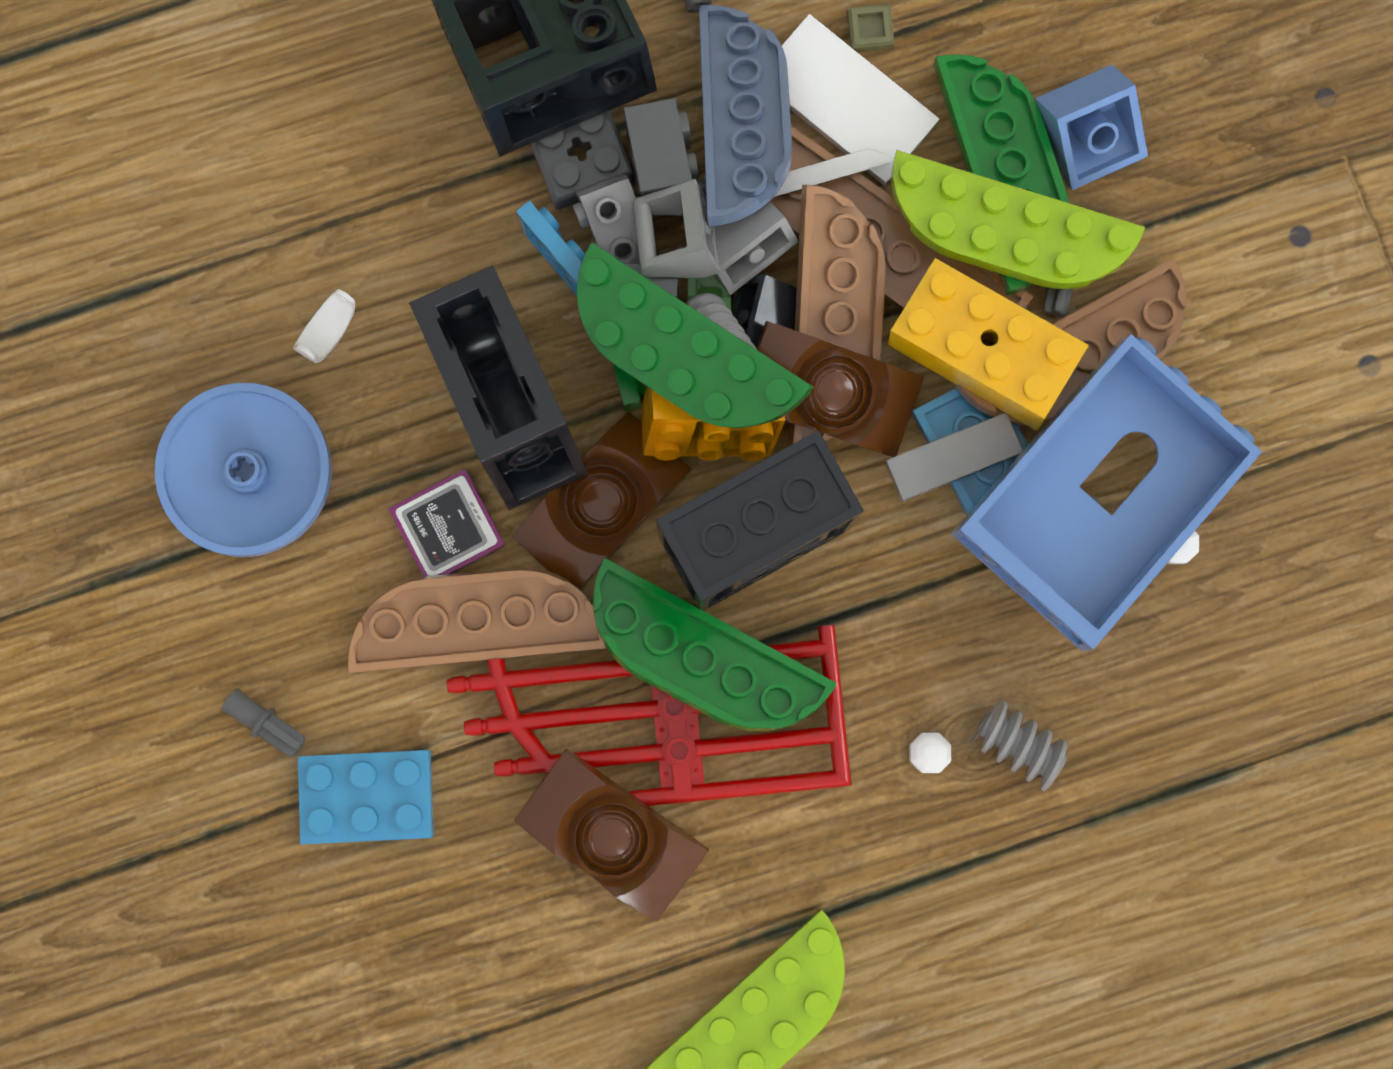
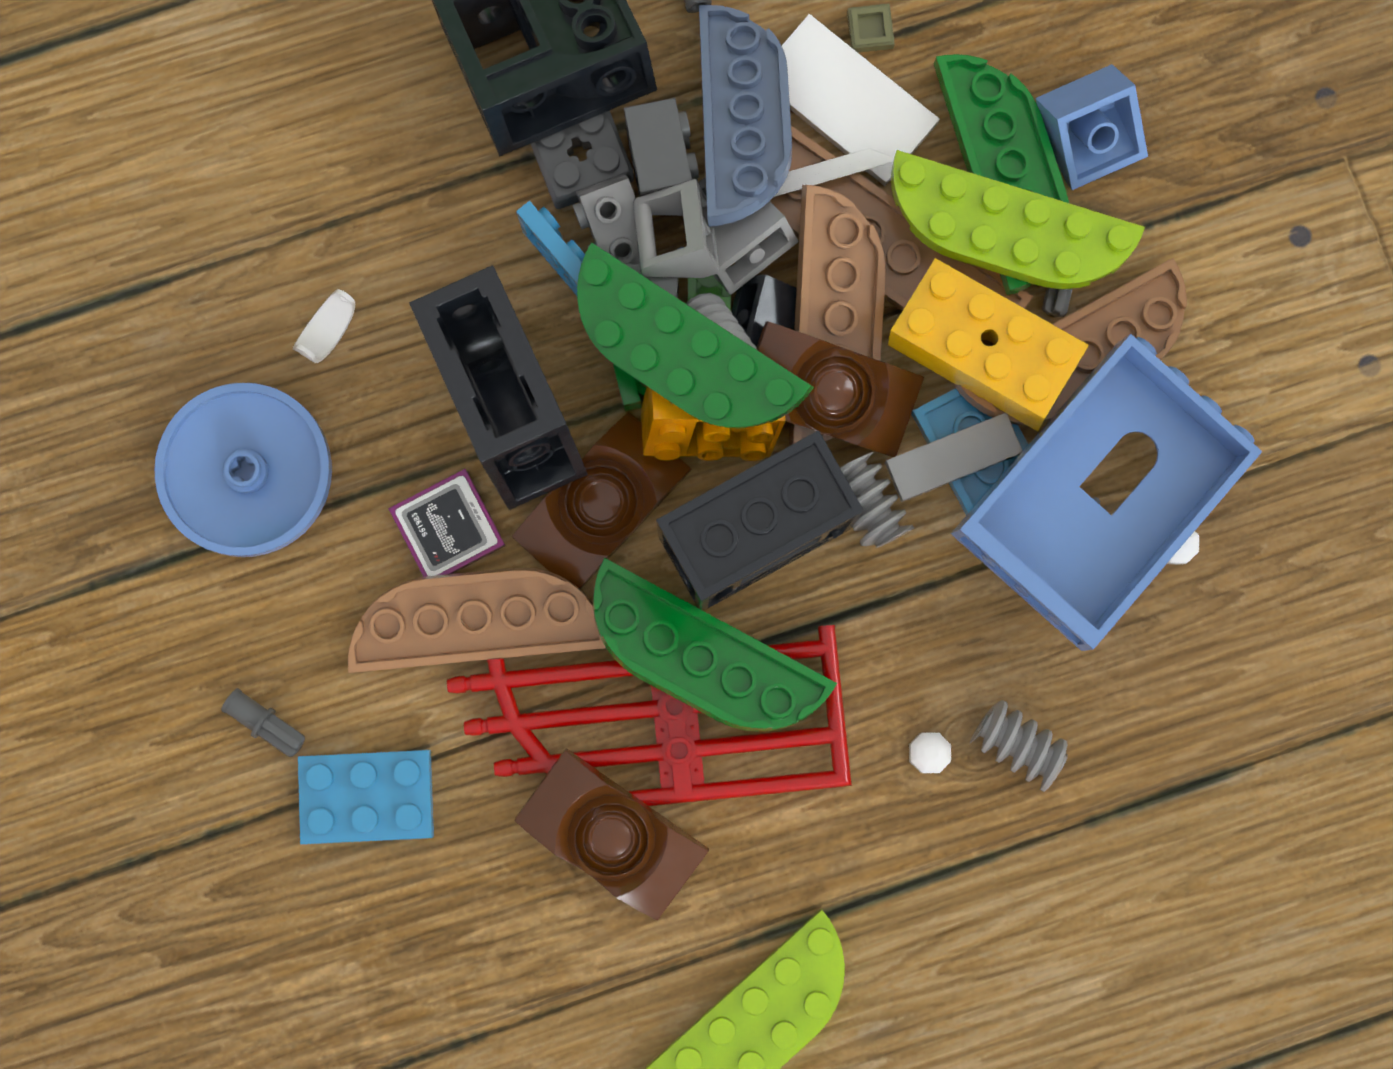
none -> light grey piece [840,452,915,549]

